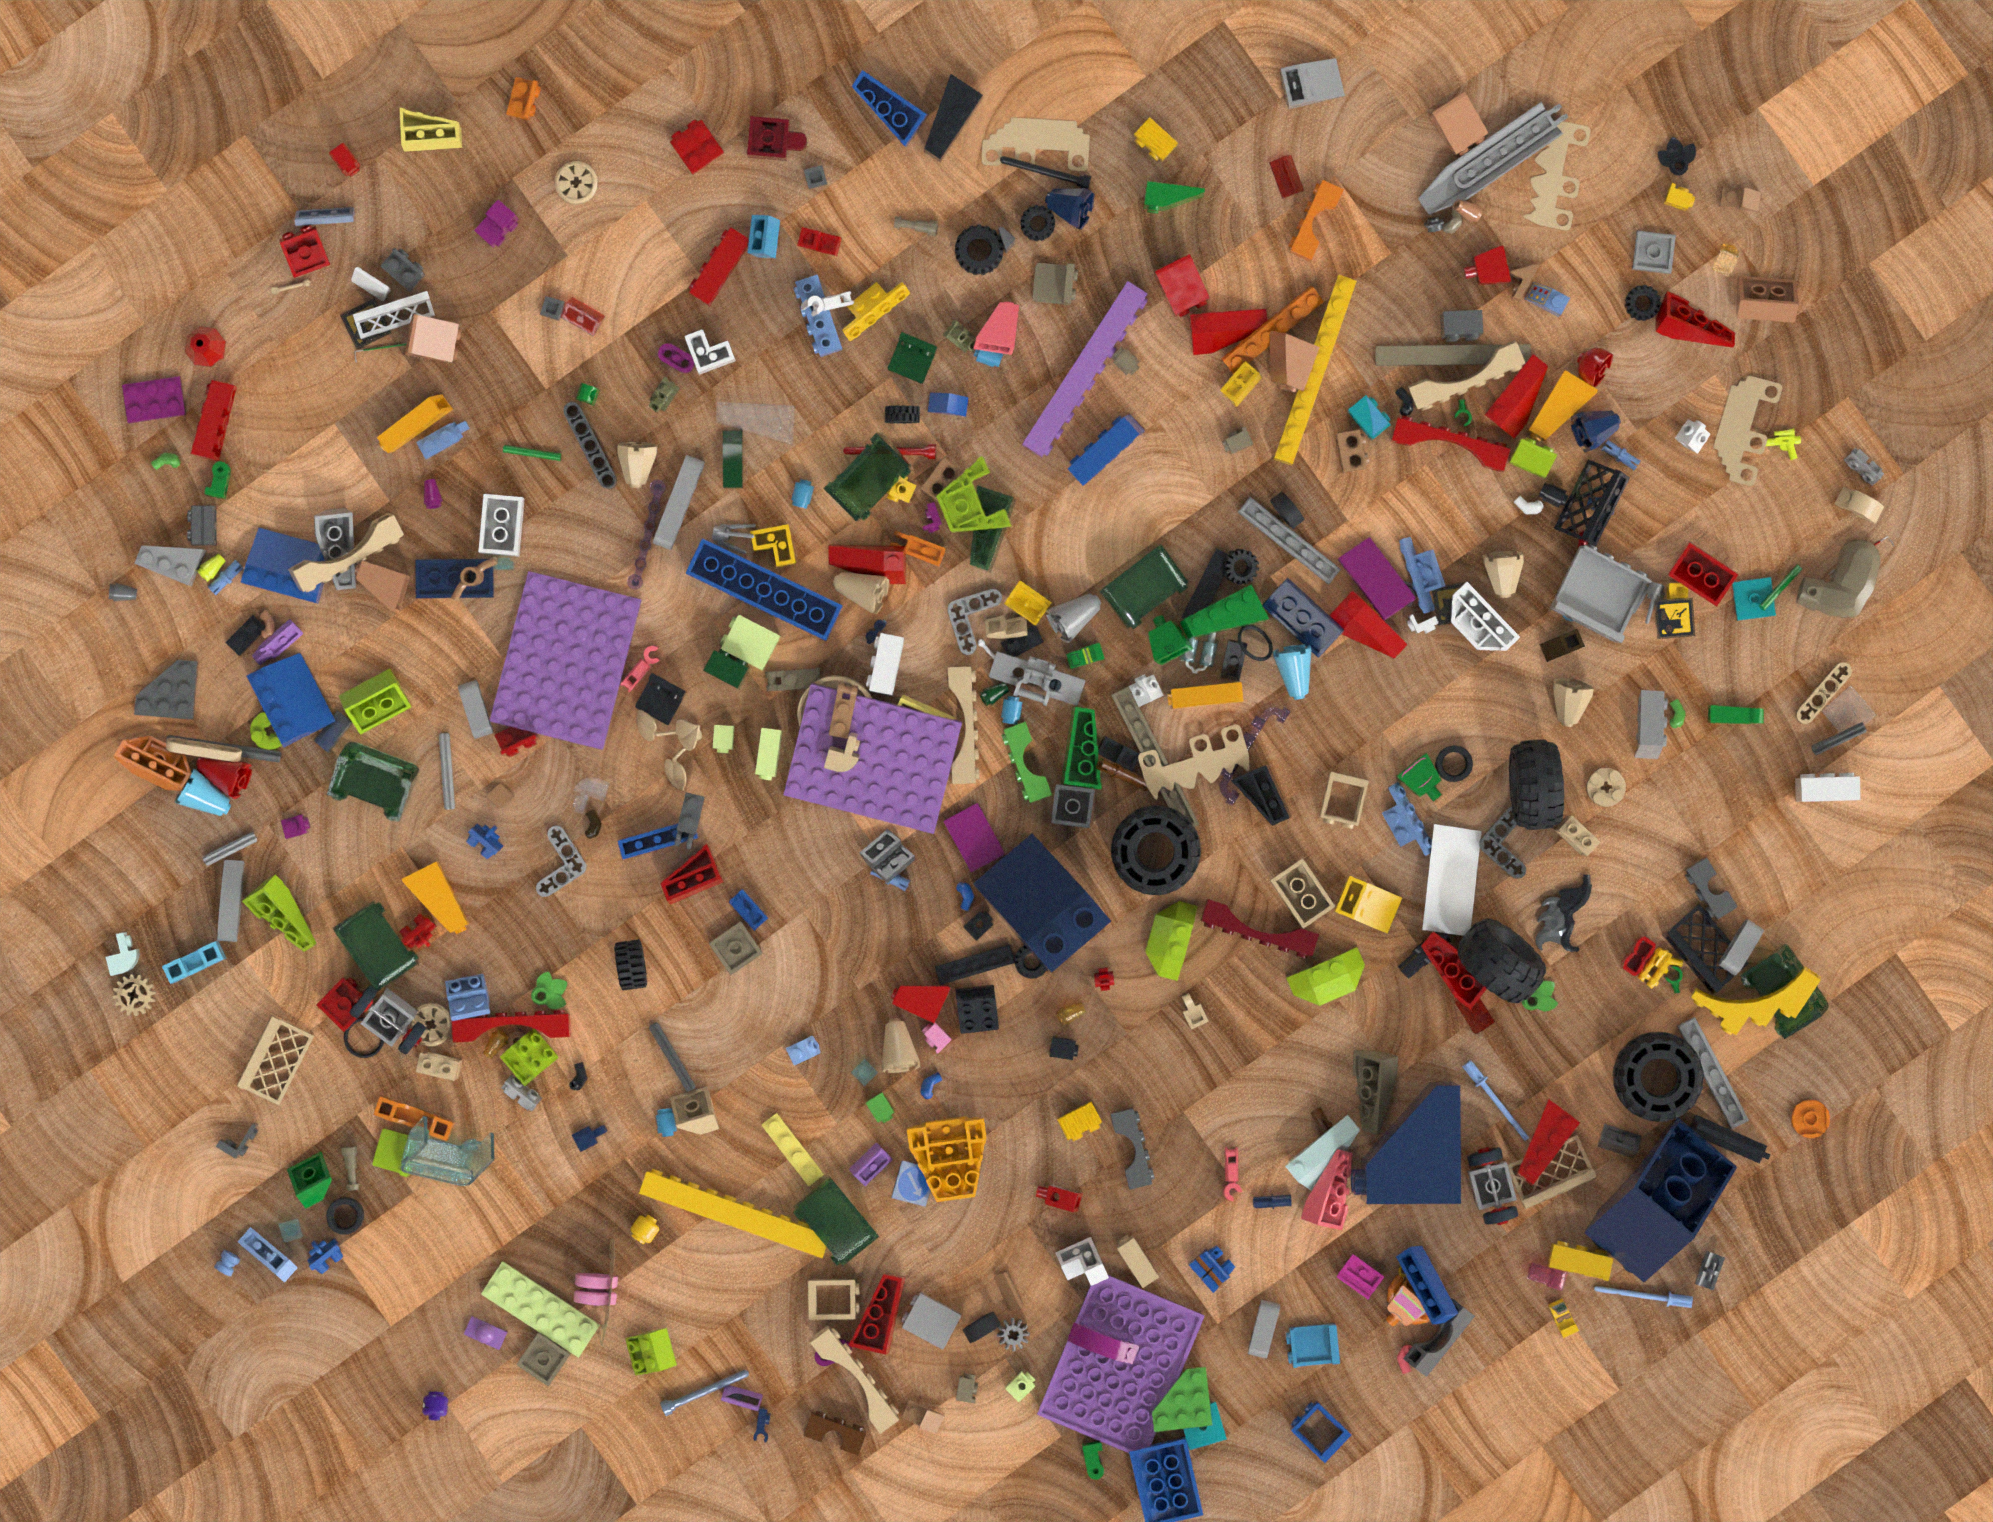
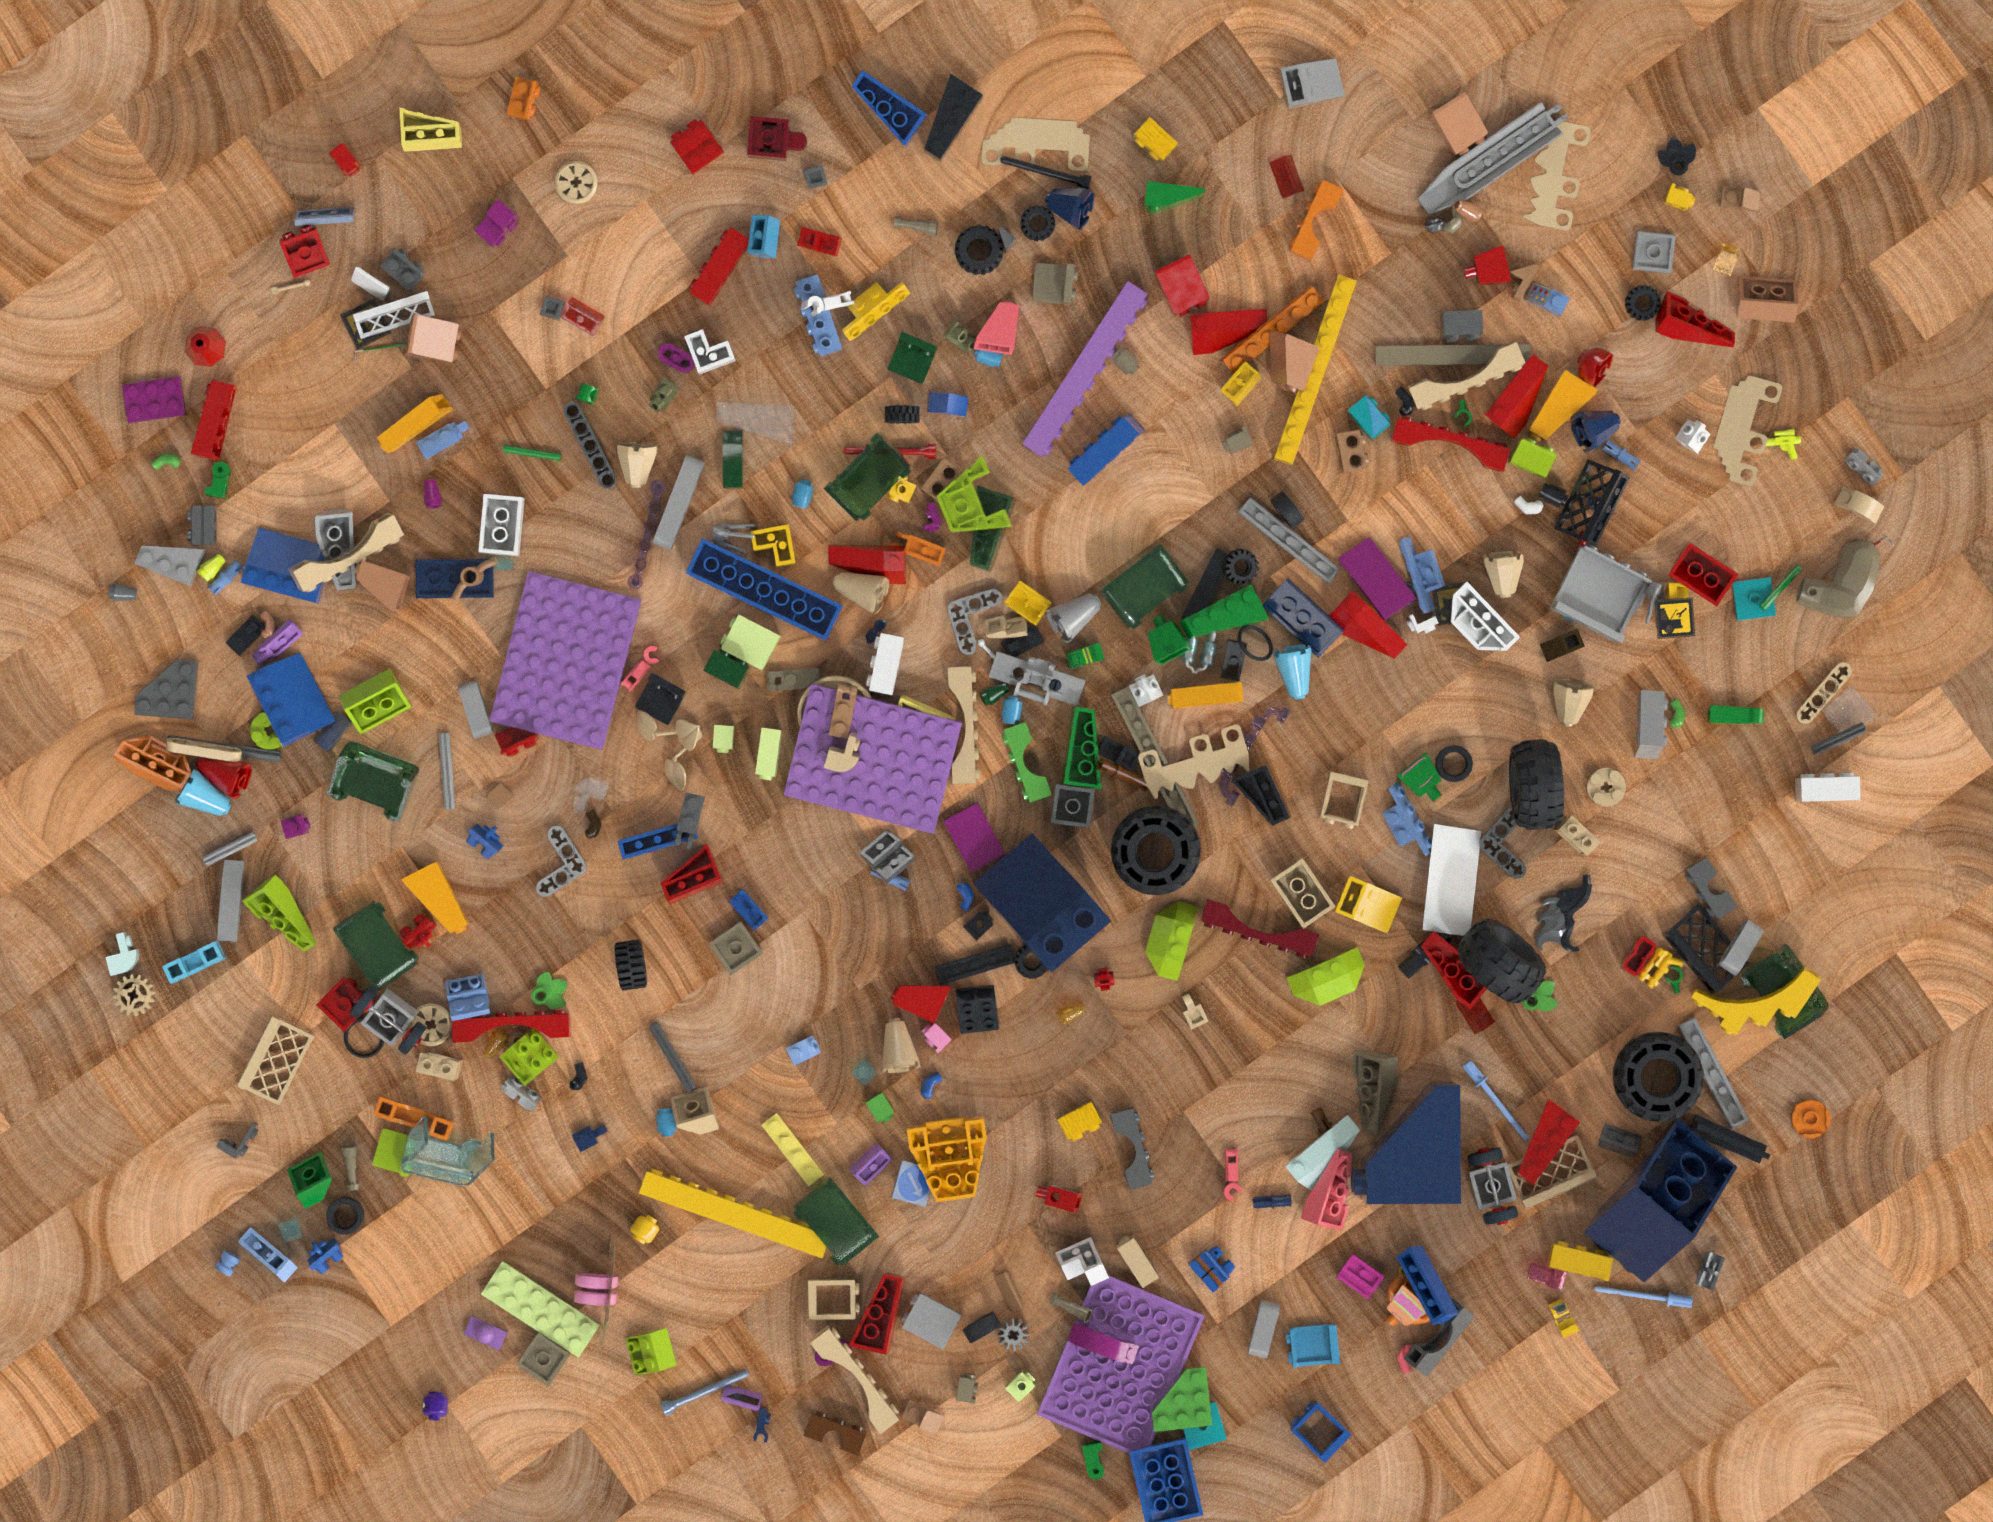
black brick [1049,1036,1079,1060] -> none
none -> dark tan piece [1049,1293,1092,1323]

